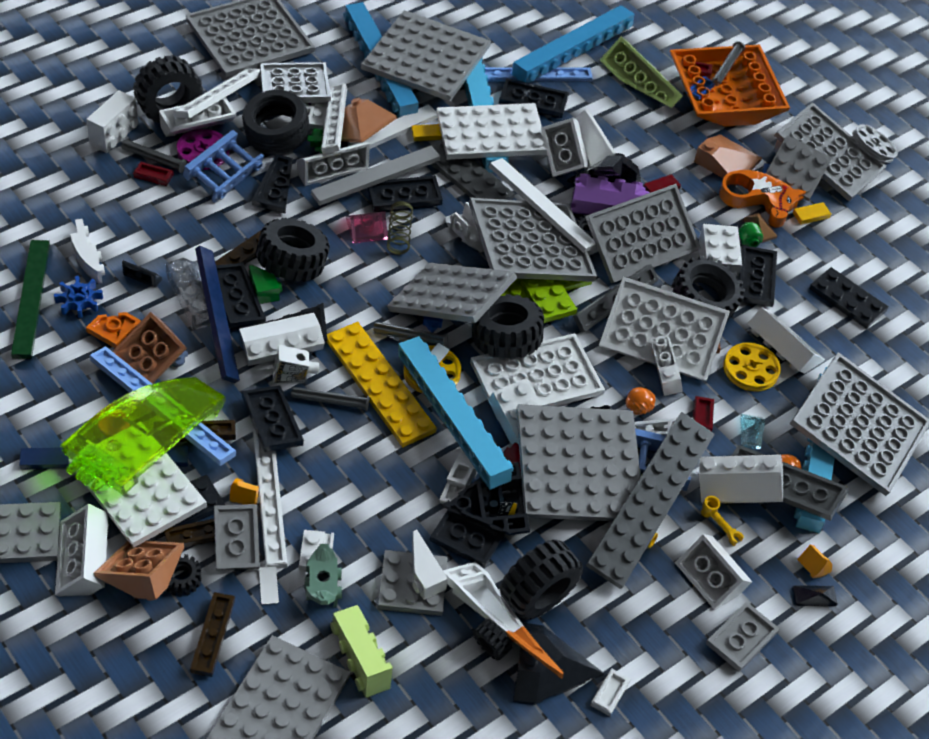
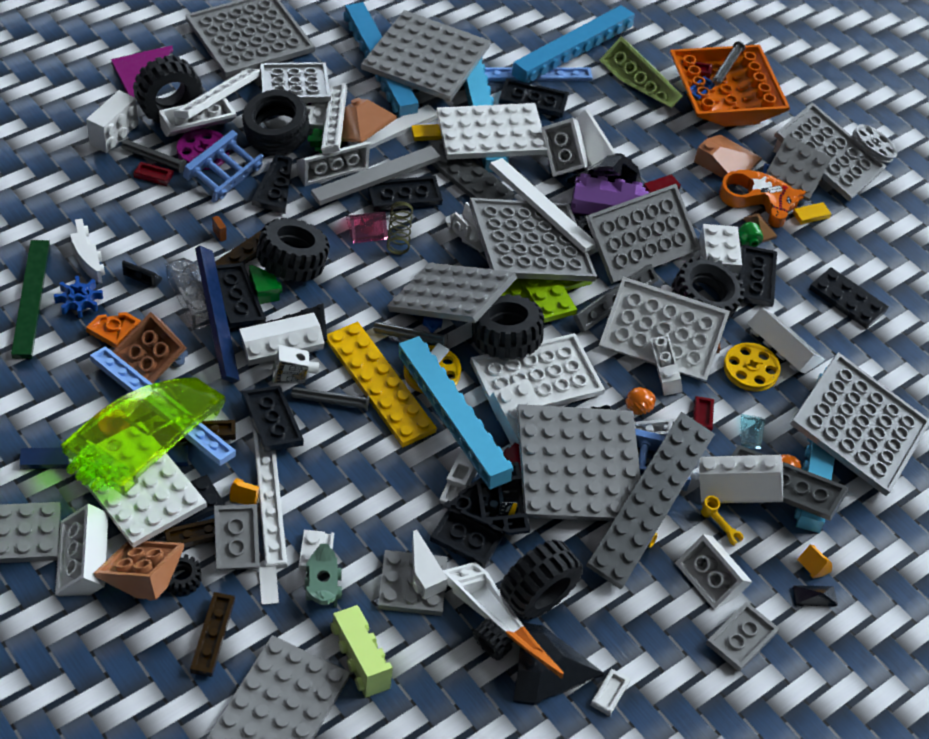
none -> magenta tile [111,45,173,97]
none -> dark orange tile [212,216,227,242]

